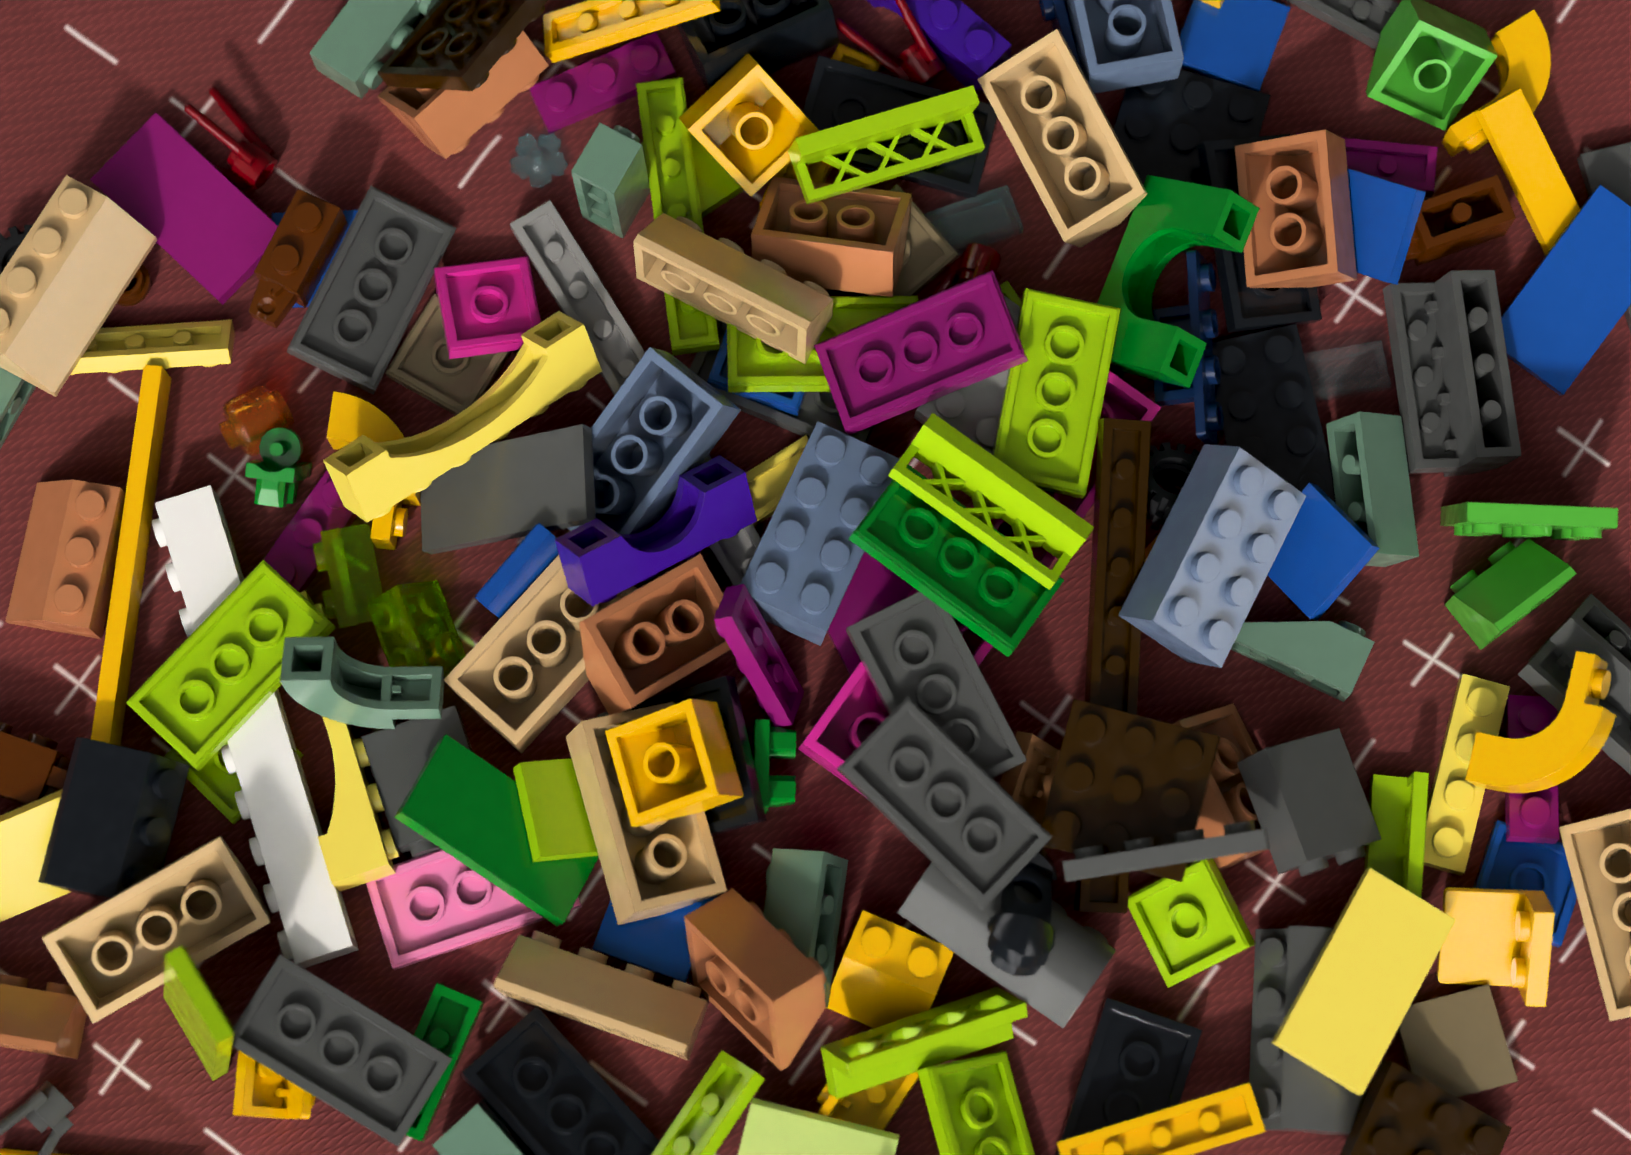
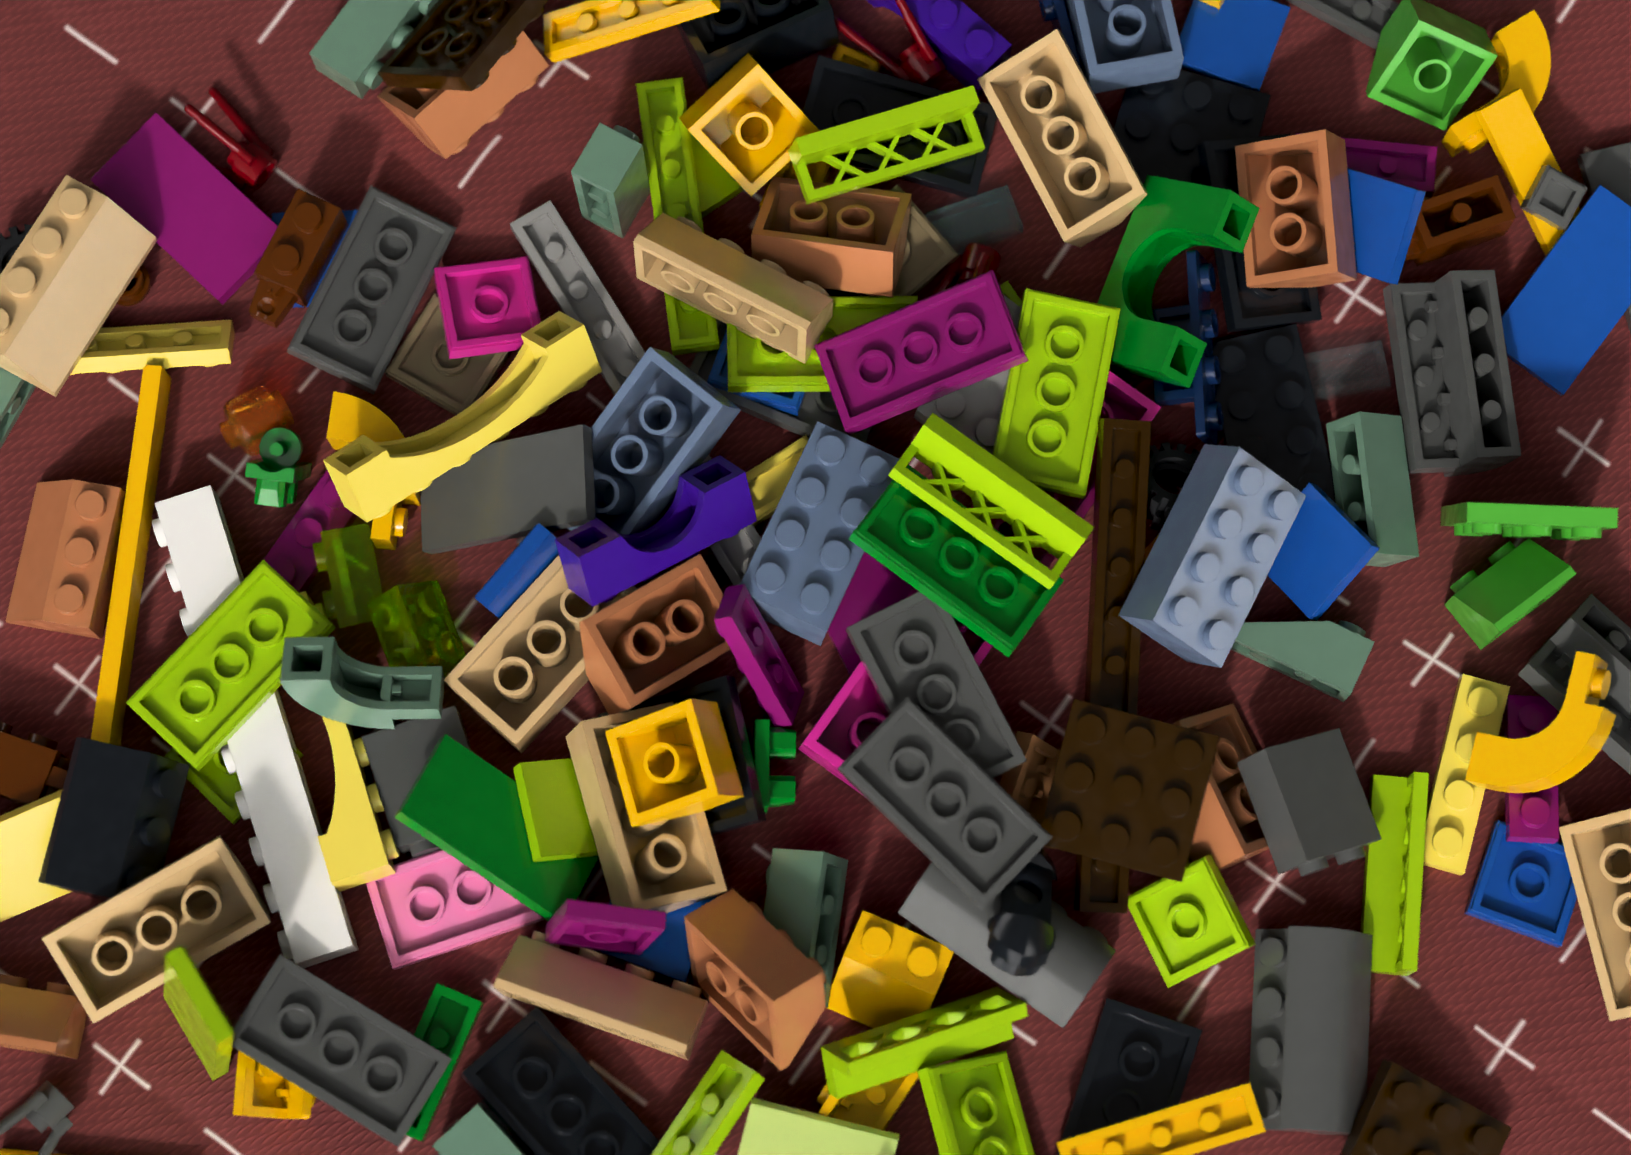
clear light blue plant [510,133,568,188] -> none
magenta plate [529,32,676,134] -> none
dark grey plate [1063,821,1270,882] -> none
light yellow tile [1271,868,1456,1095] -> none
dark tan tile [1397,984,1518,1097] -> none
yellow bracket [1437,887,1555,1007] -> none
none -> magenta tile [545,899,666,955]
none -> dark grey tile [1520,165,1588,230]

